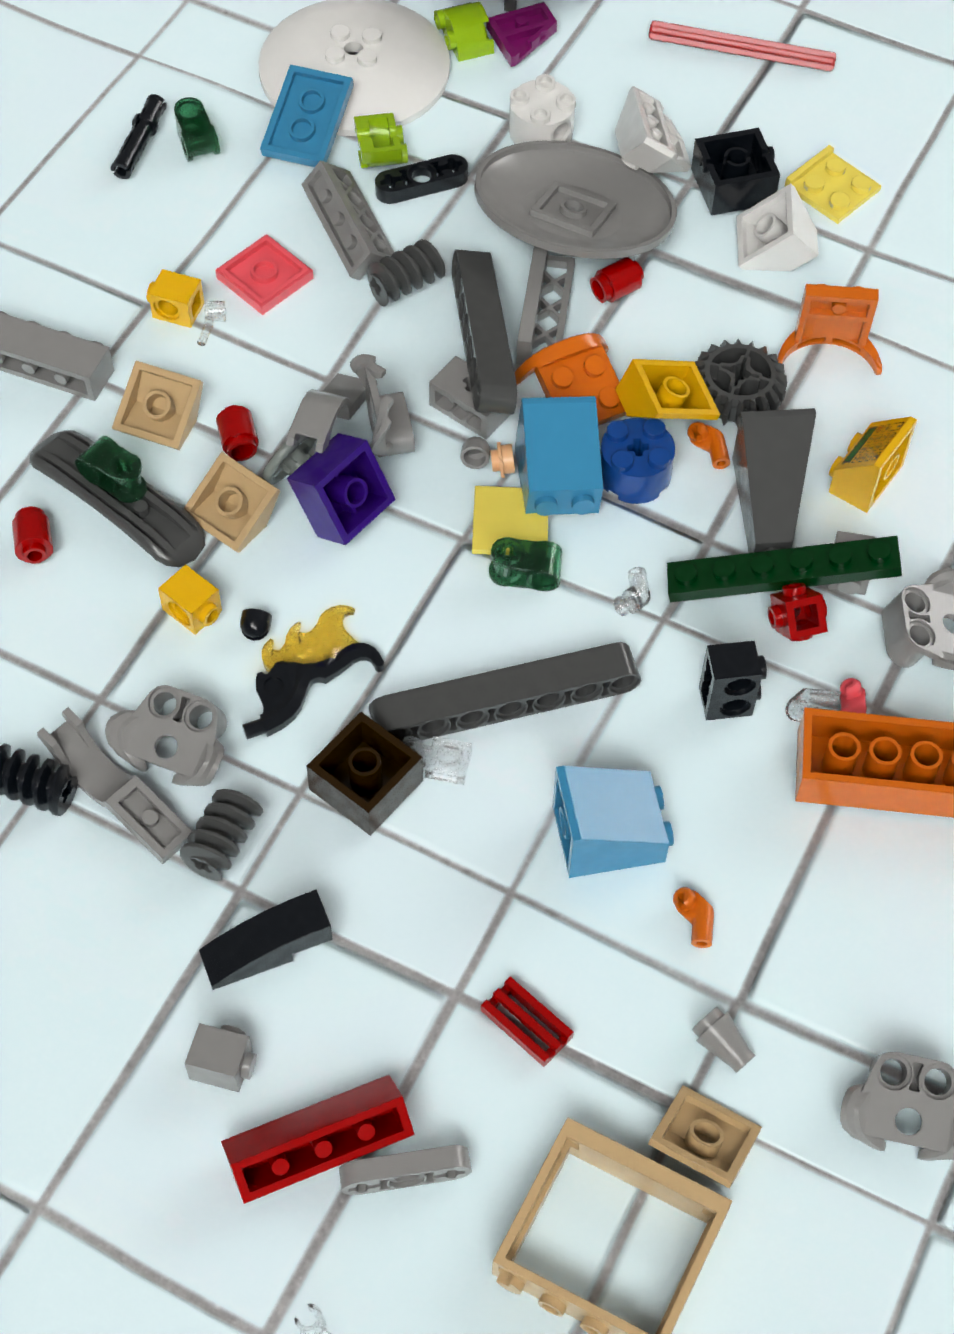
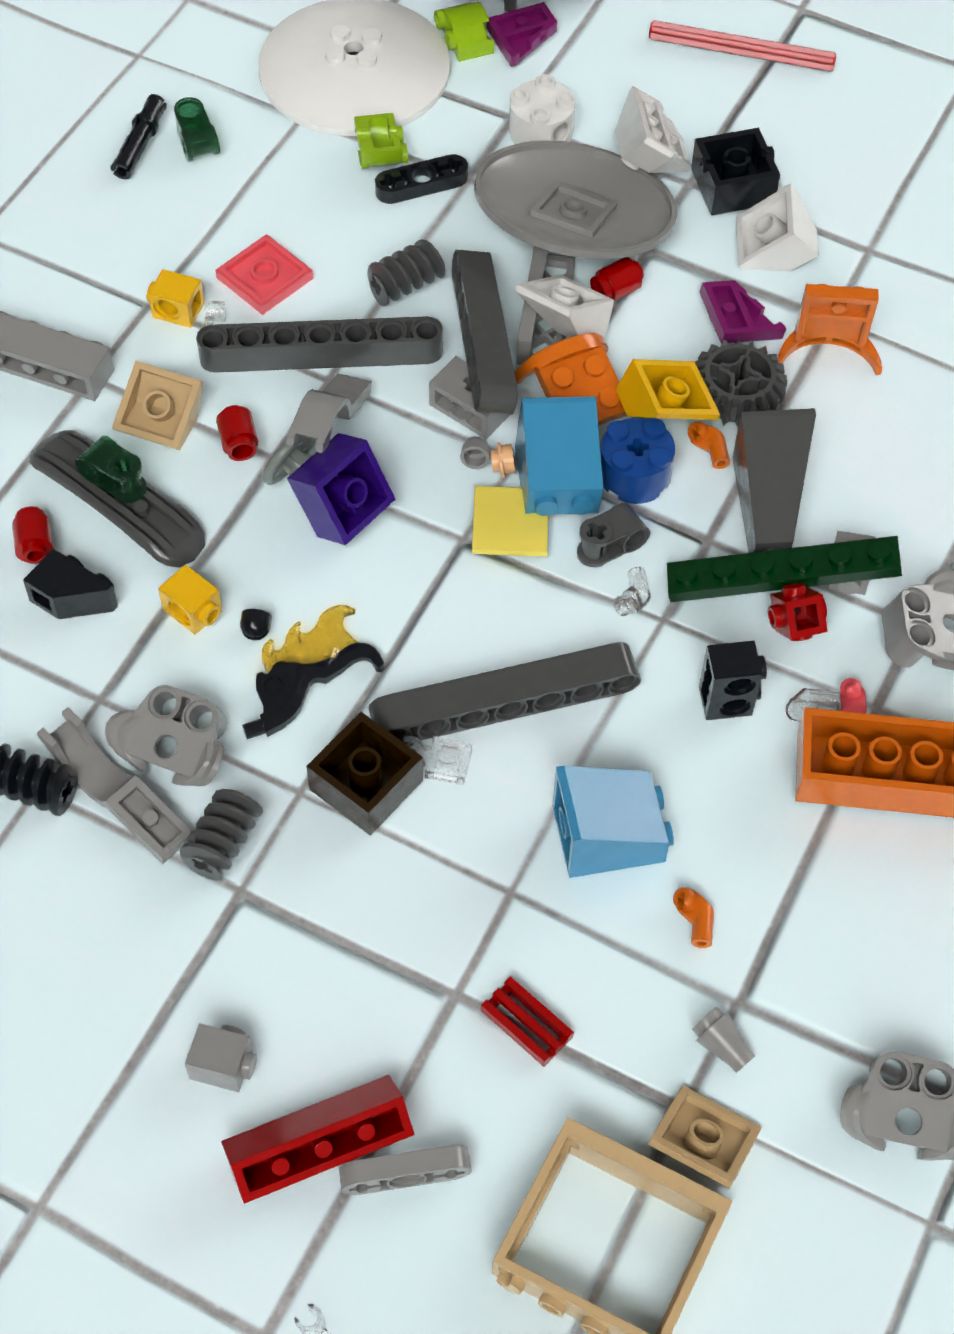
tan slope [184,452,280,553] -> none
black slope [199,889,333,990] -> none
dark azure plate [260,64,354,167] -> none
light grey fence [301,160,394,280] -> none
light grey piece [350,354,415,458] -> none
clear green piece [488,537,563,591] -> none
light yellow piece [785,145,881,224] -> none
yellow slope [829,416,917,513] -> none
none -> black slope [23,548,118,619]
none -> dark grey beam [196,316,443,373]
none -> white slope [515,274,614,339]
none -> dark grey piece [577,503,651,568]
none -> magenta wing [699,280,786,344]

